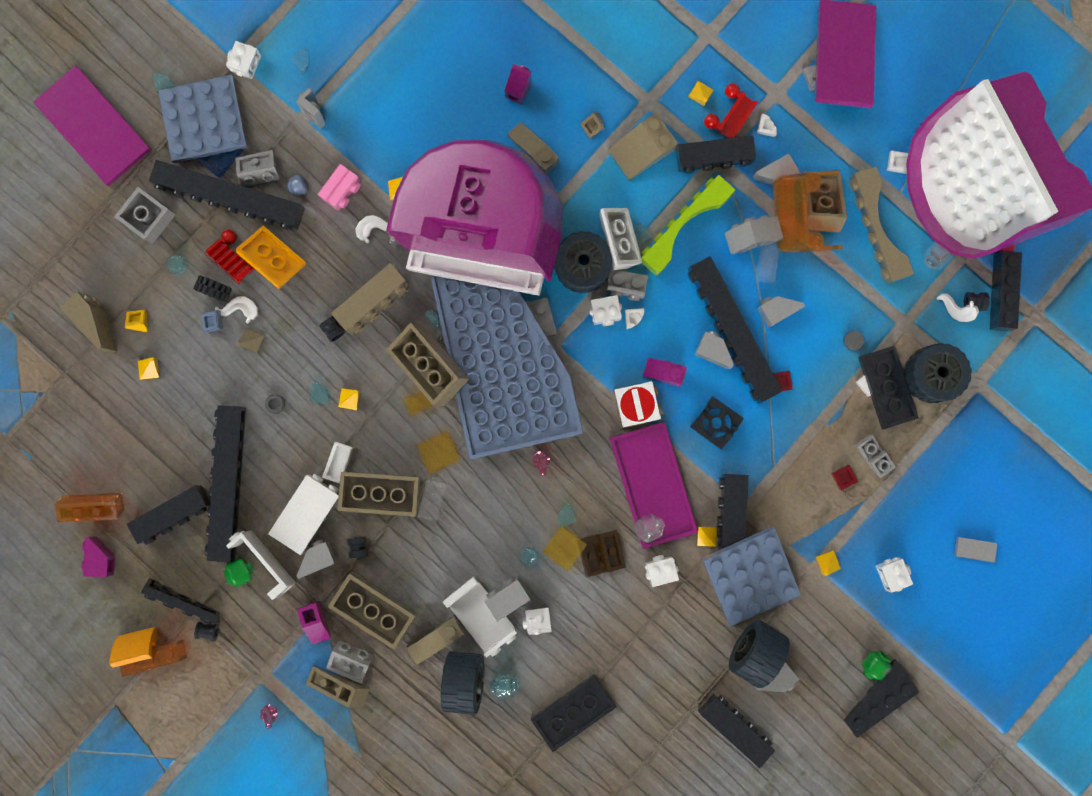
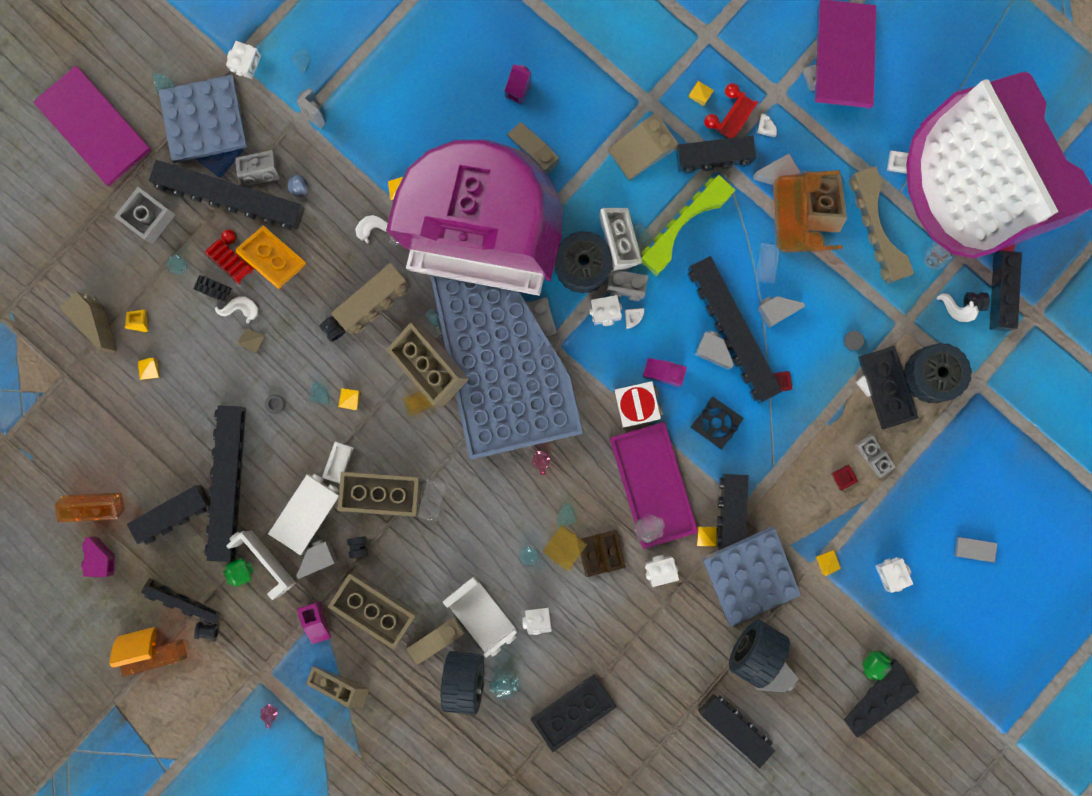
sand blue tile [201,310,223,333] -> none
bright pink brick [317,164,361,211] -> none
light grey bracket [326,641,374,684] -> none
clear yellow piece [416,431,460,474] -> none
light grey brick [484,576,531,622] -> none
dark tan slope [580,112,605,139] -> none
light grey brick [725,215,784,254] -> none

